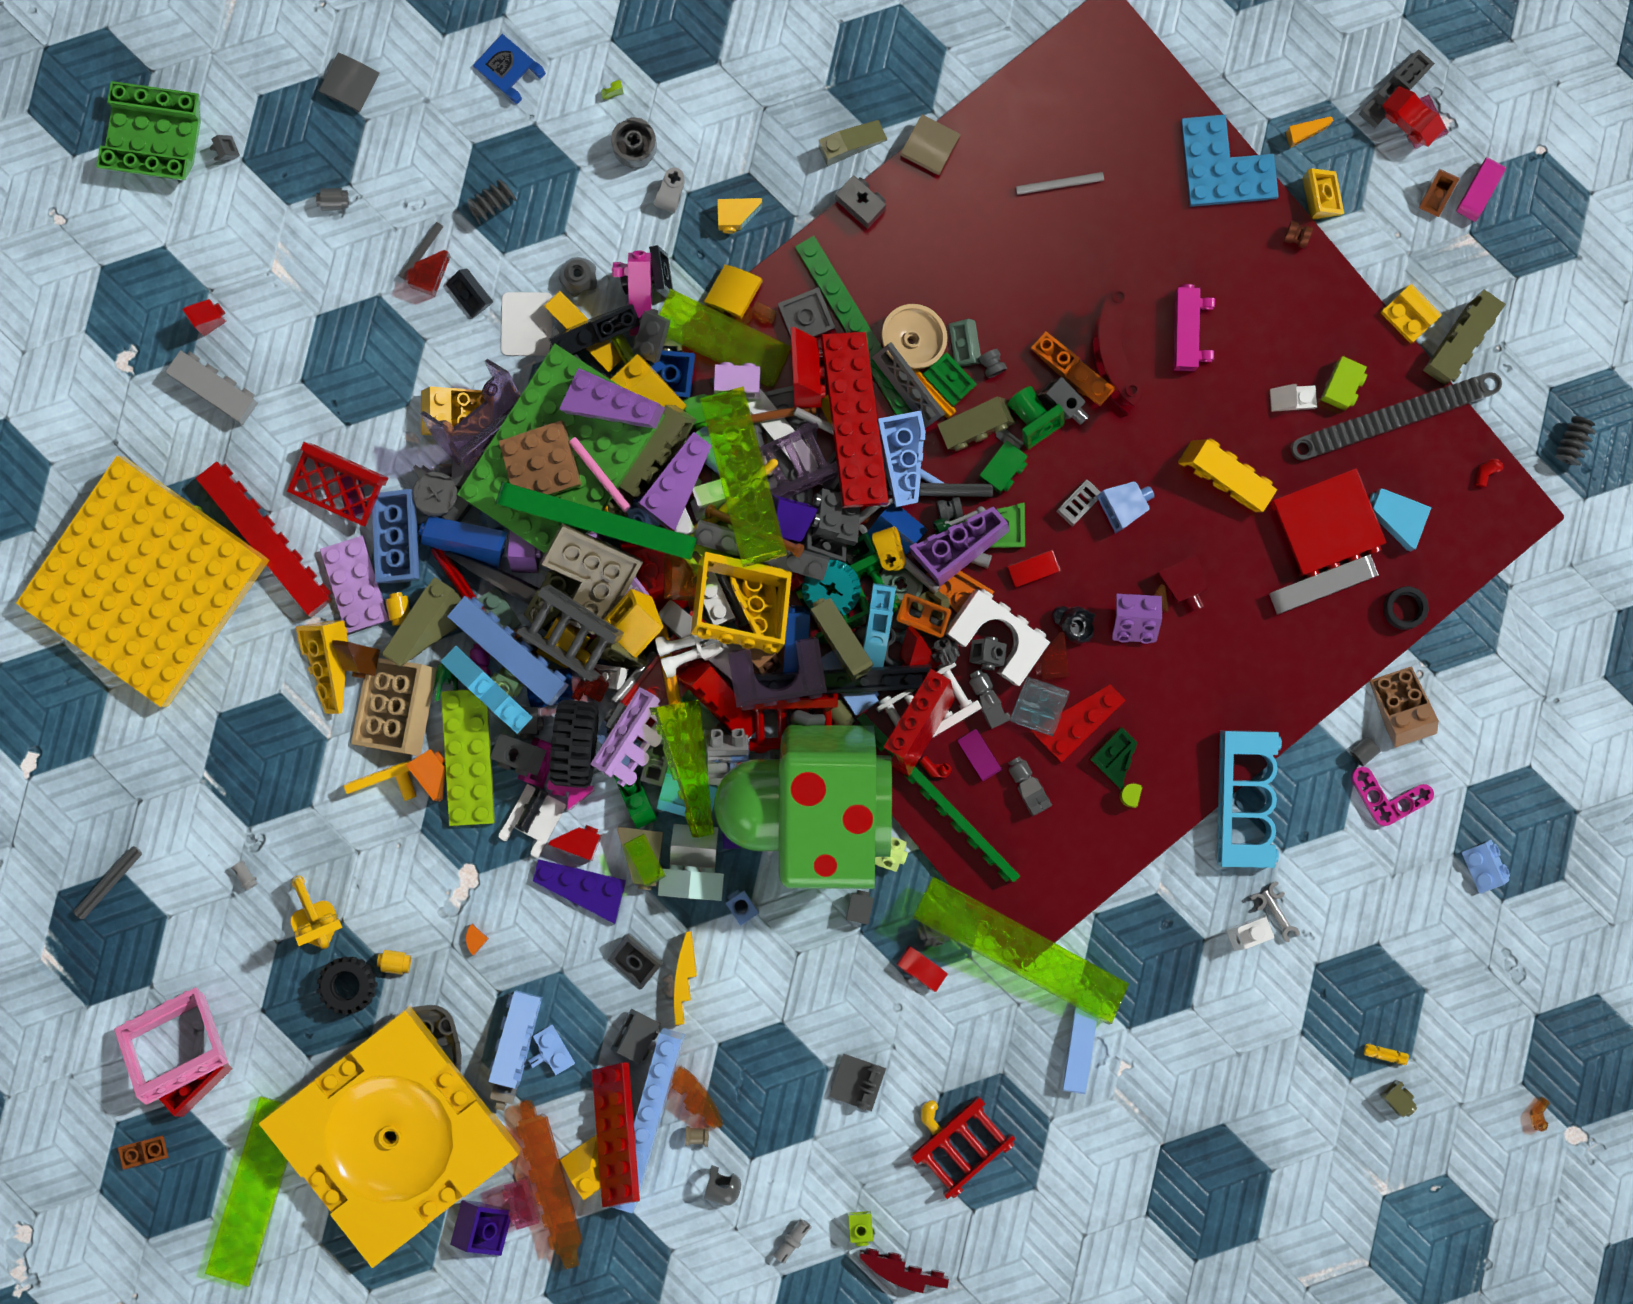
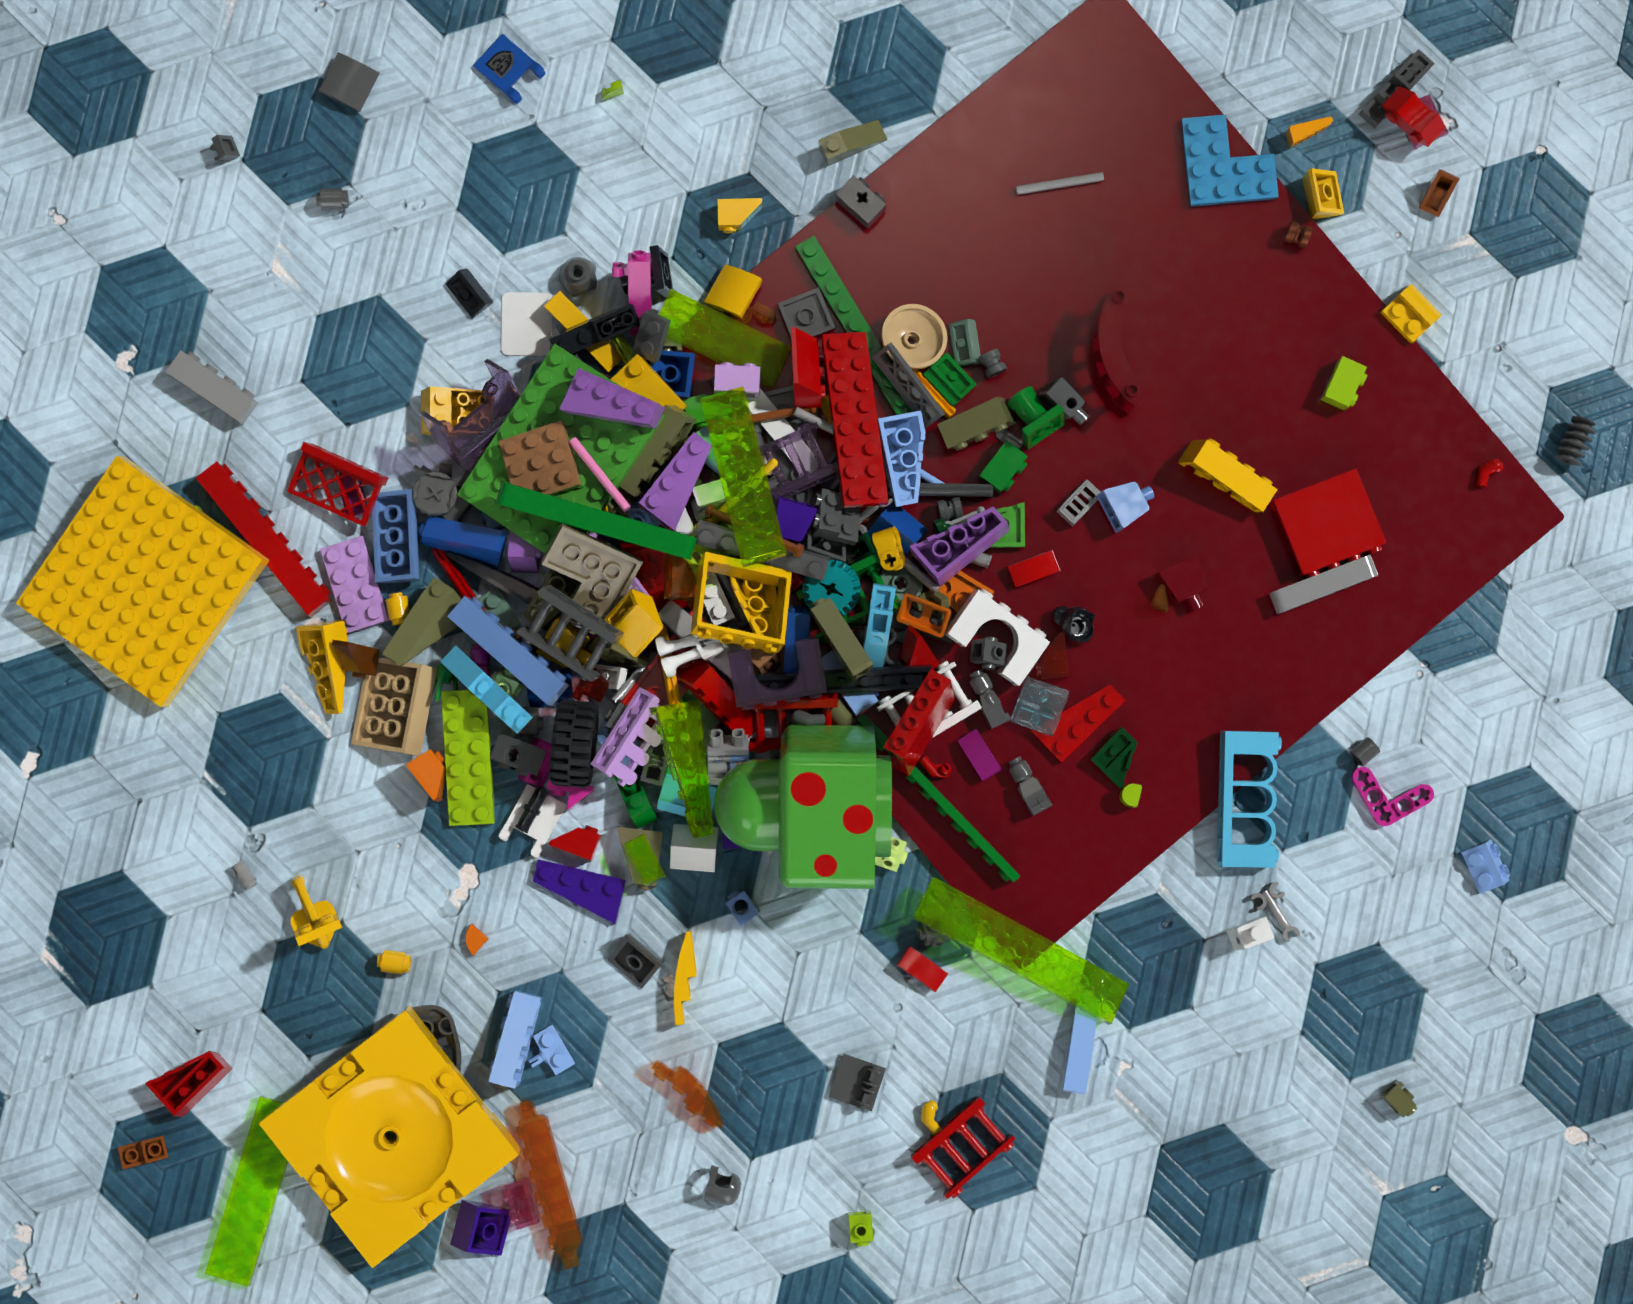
dark grey axle [74,846,142,919] -> none
bright green slope [96,81,201,181] -> none
bright pink window [114,987,229,1105] -> none
red slope [182,299,226,337] -> none
black tyre [317,957,378,1014] -> none
yellow piece [344,760,417,801] -> none
dark grey bar [398,222,443,281] -> none
clear red slope [406,250,451,297] -> none
dark grey piece [467,179,517,225] -> none
light grey tile [490,1084,518,1111] -> none
yellow slope [560,1134,601,1200] -> none
red plate [592,1062,640,1207] -> none
dark grey brick [611,117,657,168] -> none
dark grey brick [611,1009,661,1064] -> none
light blue brick [613,1028,685,1213] -> none
light grey piece [654,167,685,213] -> none
light aqua brick [658,865,724,901] -> none
dark tan bush [685,1126,709,1147] -> none
light grey pin [773,1218,812,1264] -> none
dark grey brick [846,890,874,925] -> none
dark red slope [859,1248,949,1293] -> none
dark tan slope [900,114,961,175] -> none
dark grey gear [931,638,960,666] -> none
orange slope [1031,331,1114,406] -> none
medium lavender bracket [1112,594,1162,644] -> none
dark pink brick [1173,284,1215,371] -> none
white slope [1270,384,1317,412] -> none
dark grey gear [1291,372,1502,461] -> none
yellow axle [1364,1044,1409,1065] -> none
medium azure slope [1369,488,1431,551] -> none
medium nougat slope [1370,666,1439,748] -> none
black tyre [1383,586,1429,630] -> none
olive wedge [1423,289,1506,386] -> none
dark pink beam [1456,157,1506,222] -> none
clear orange arm [1529,1096,1551,1132] -> none

